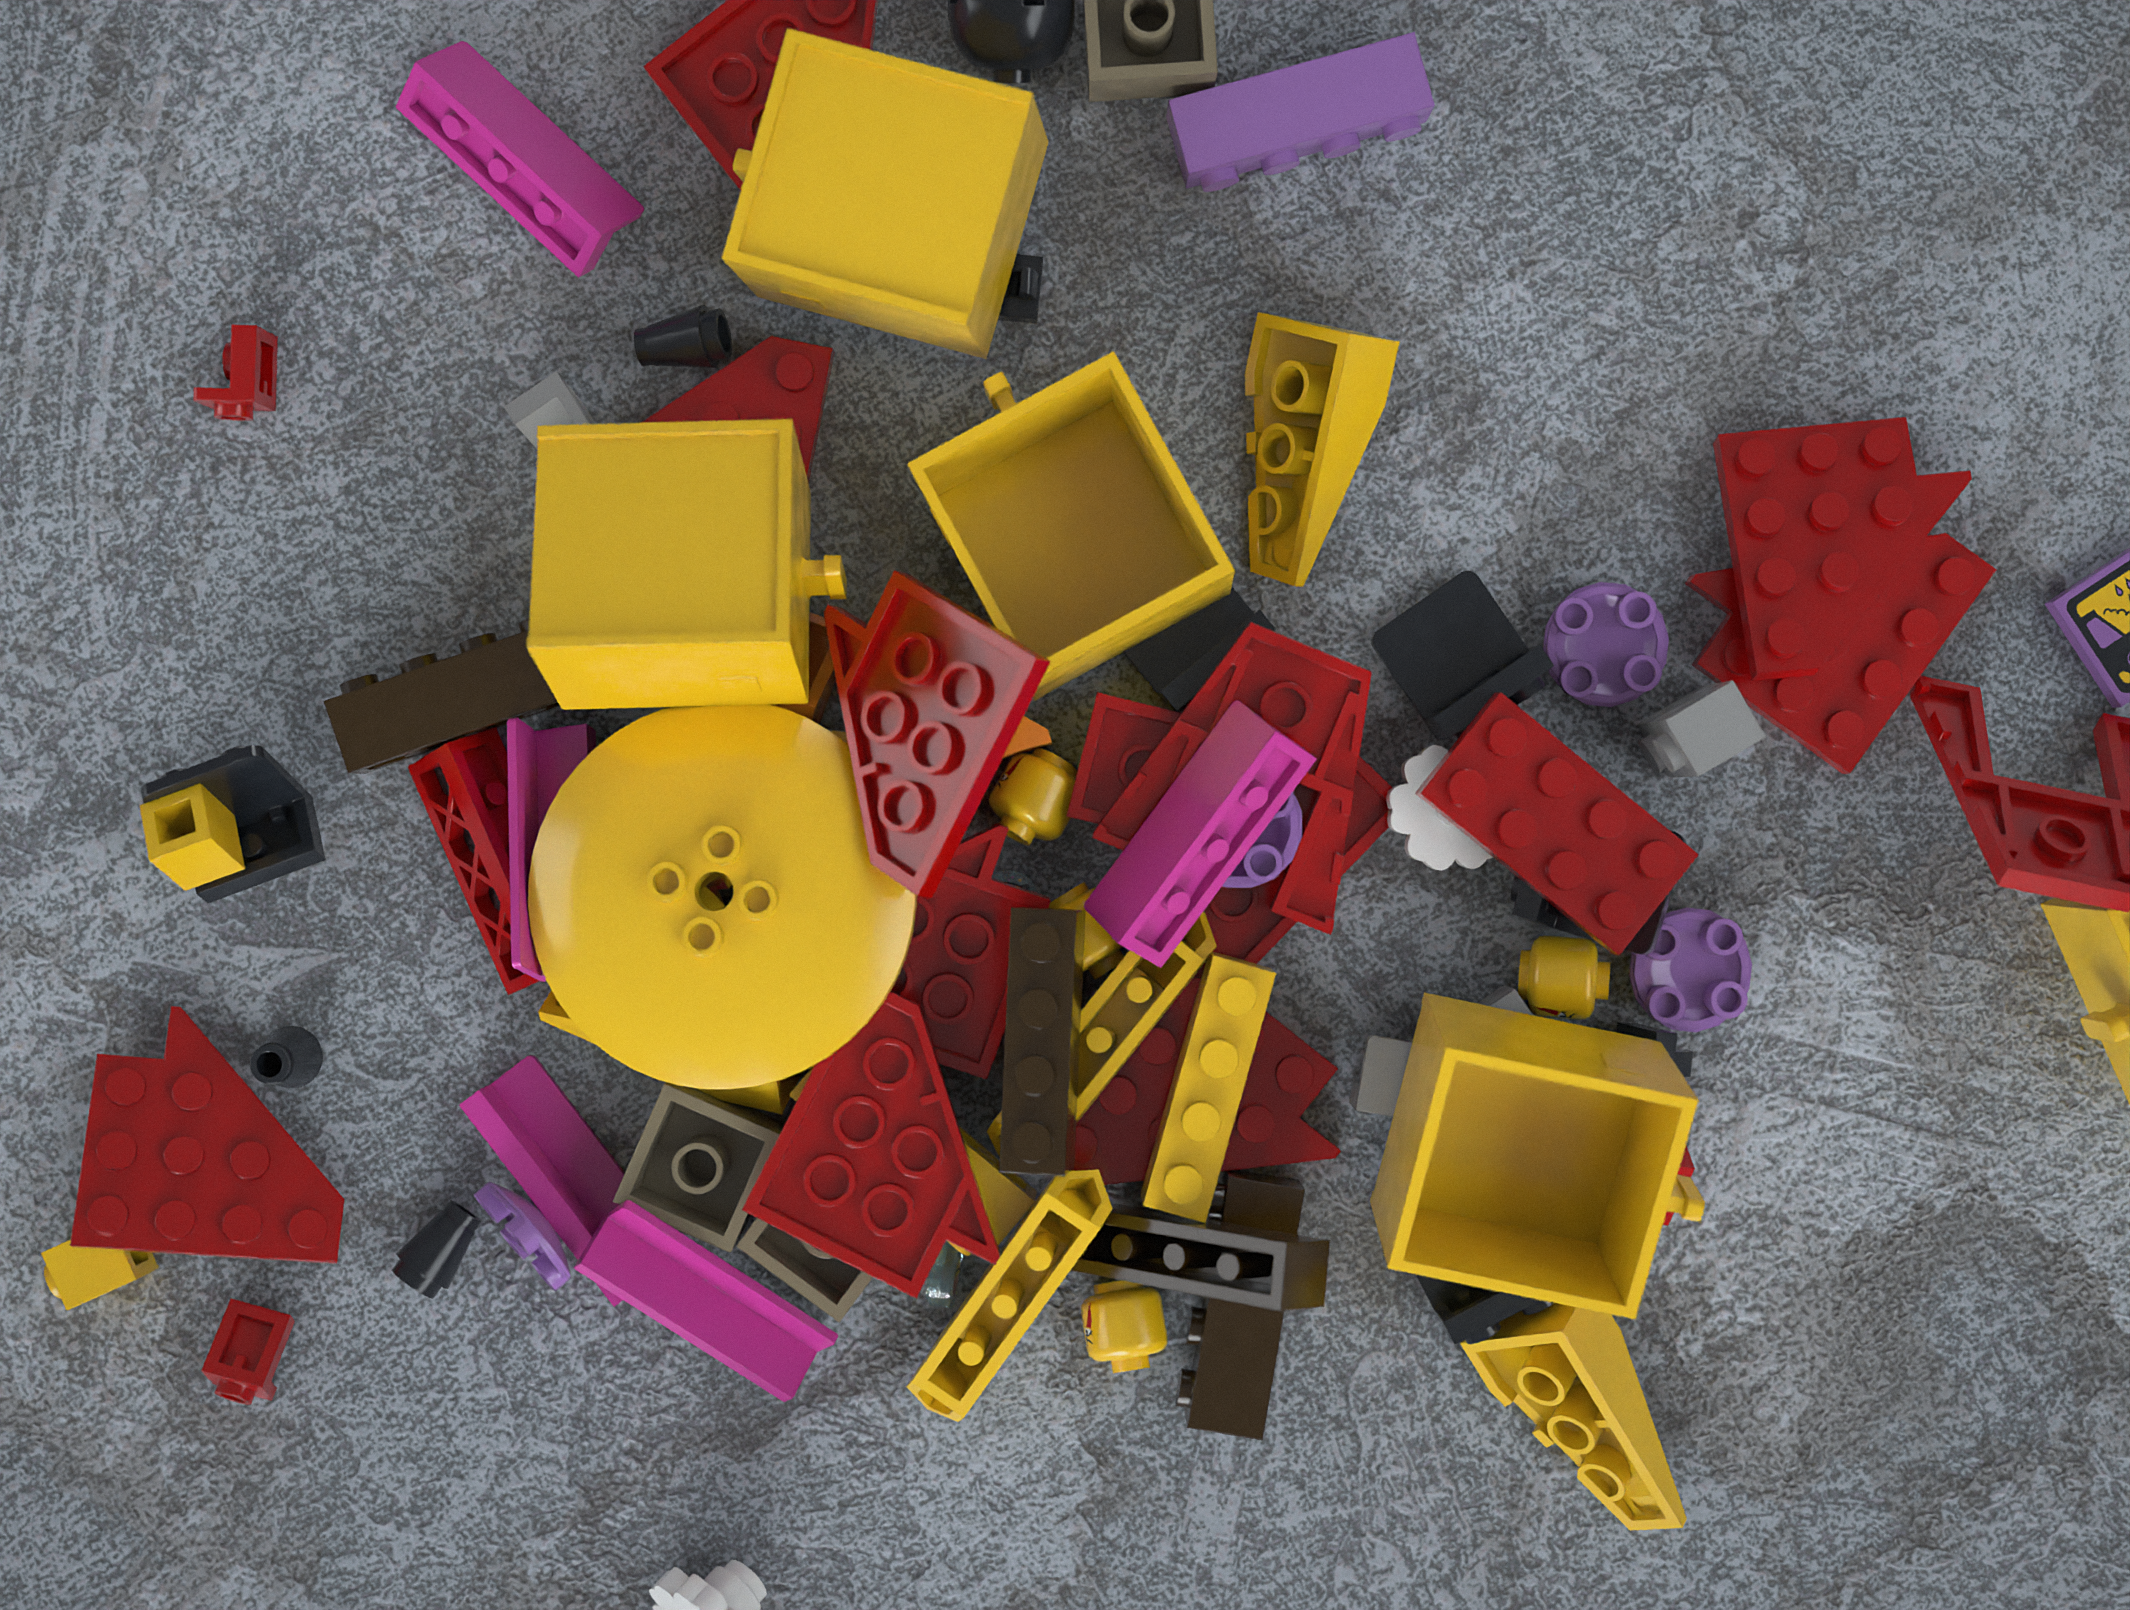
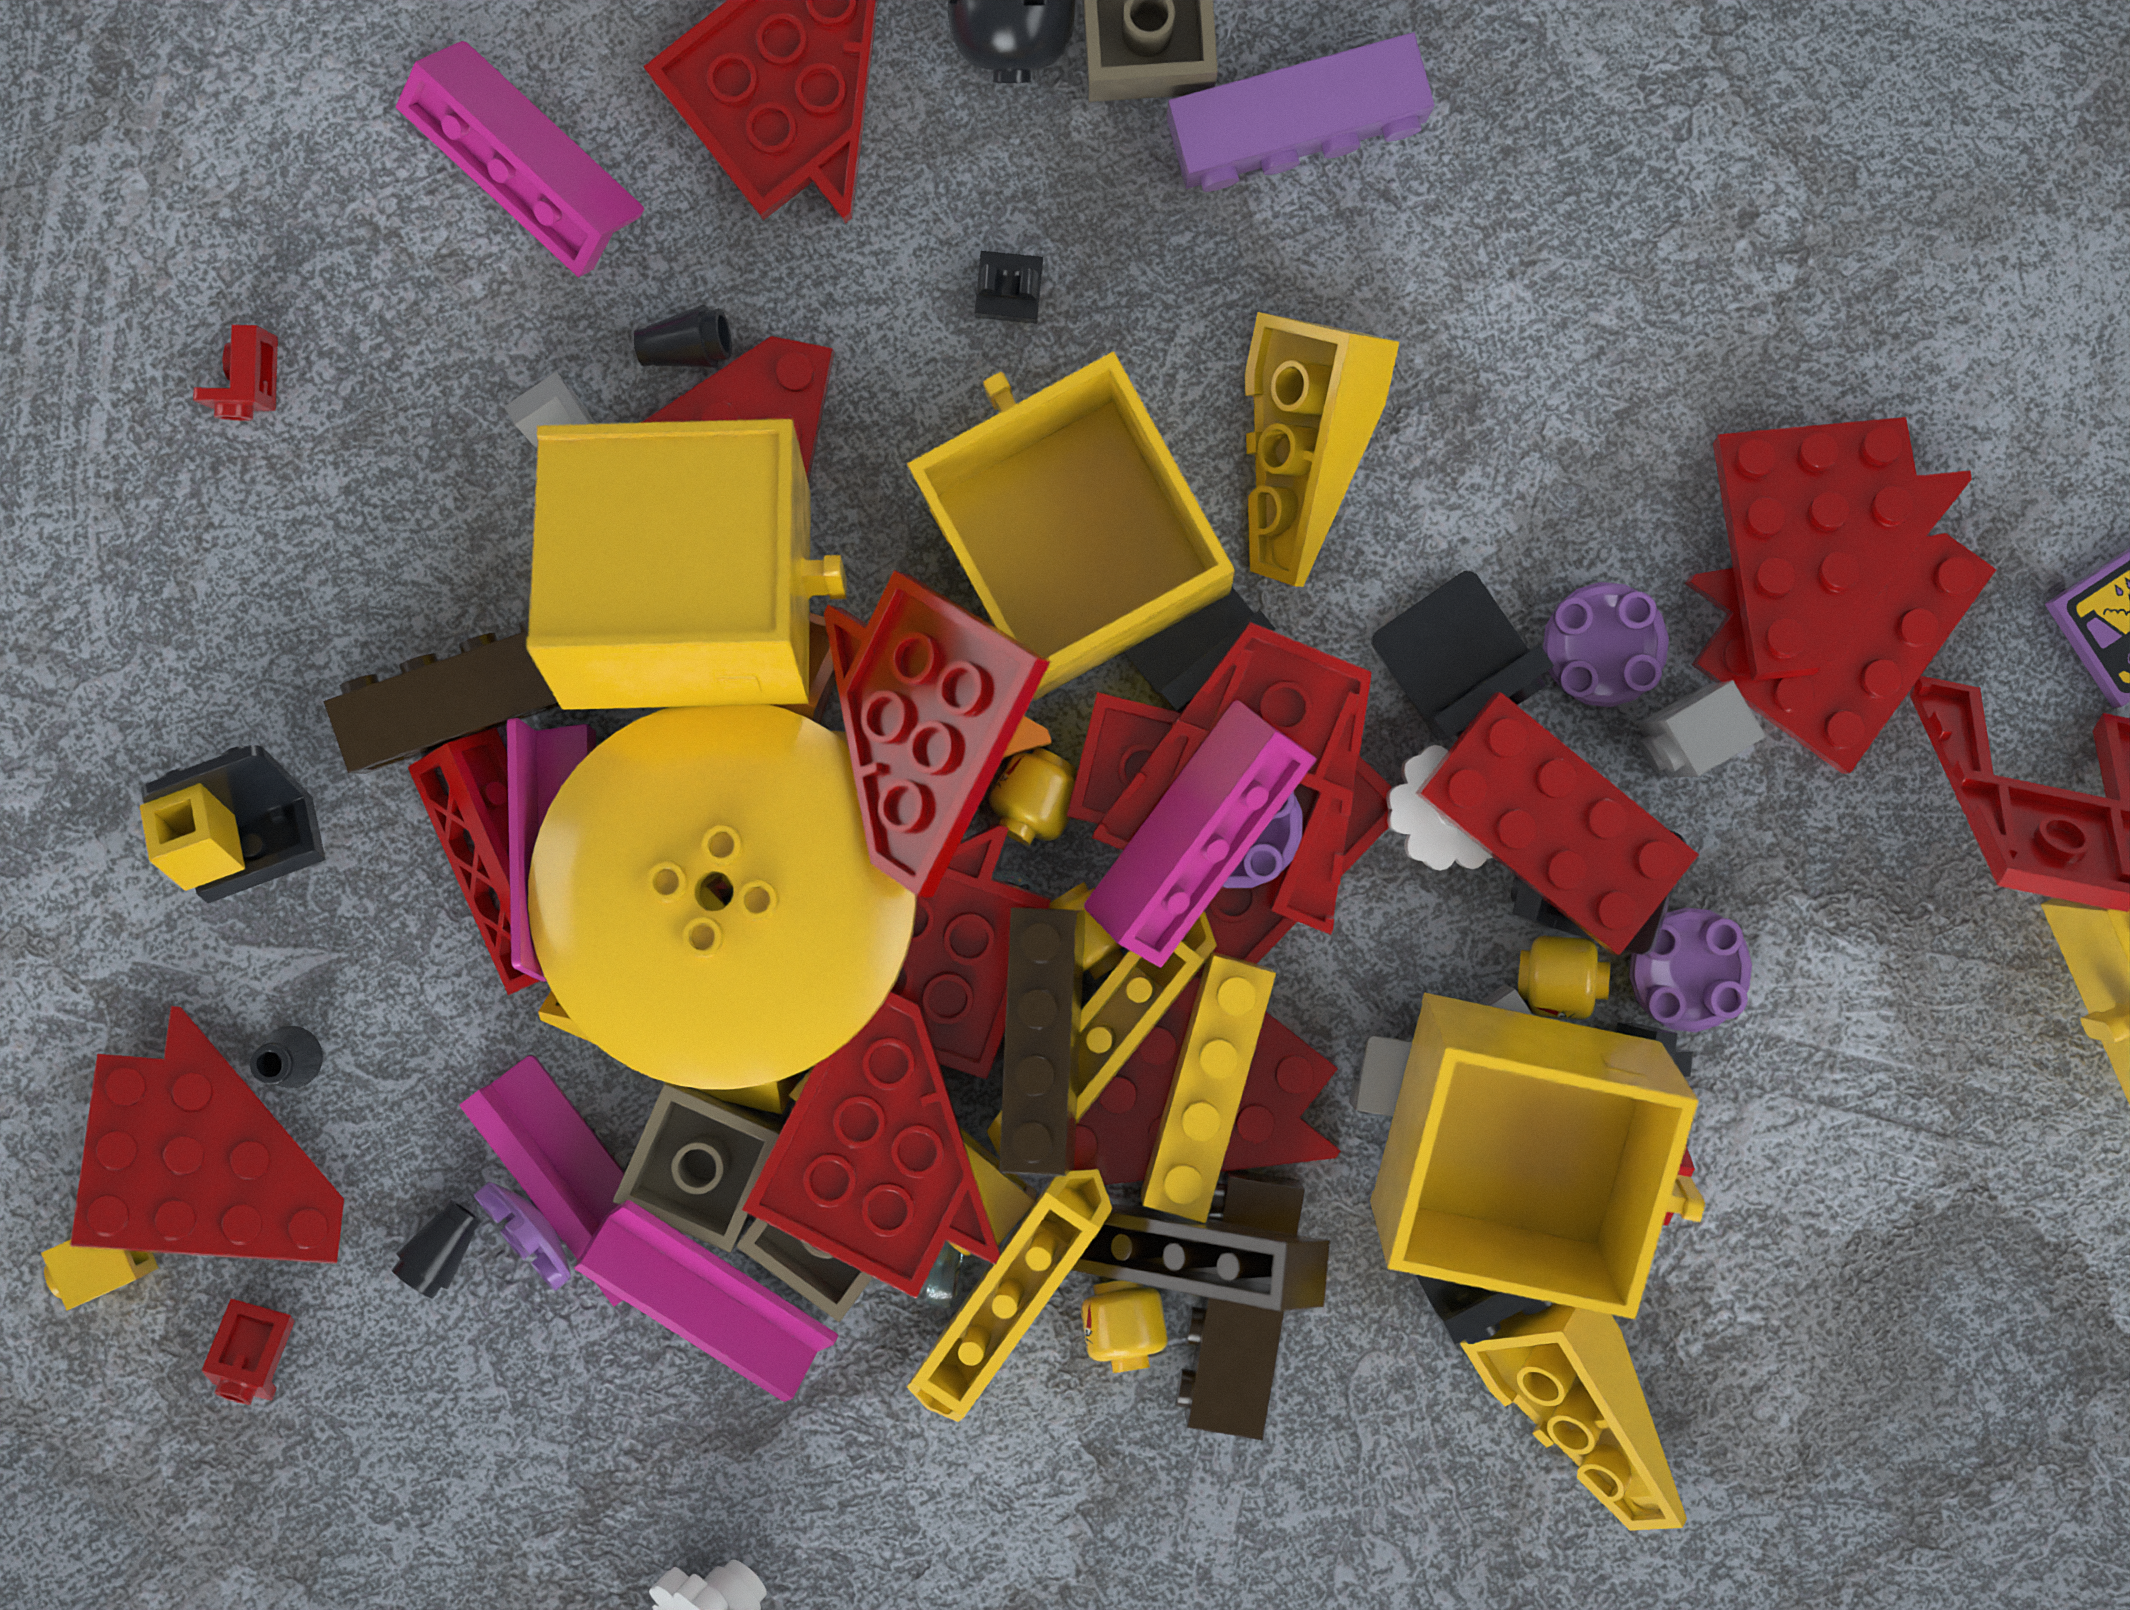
yellow piece [722,28,1049,359] -> none

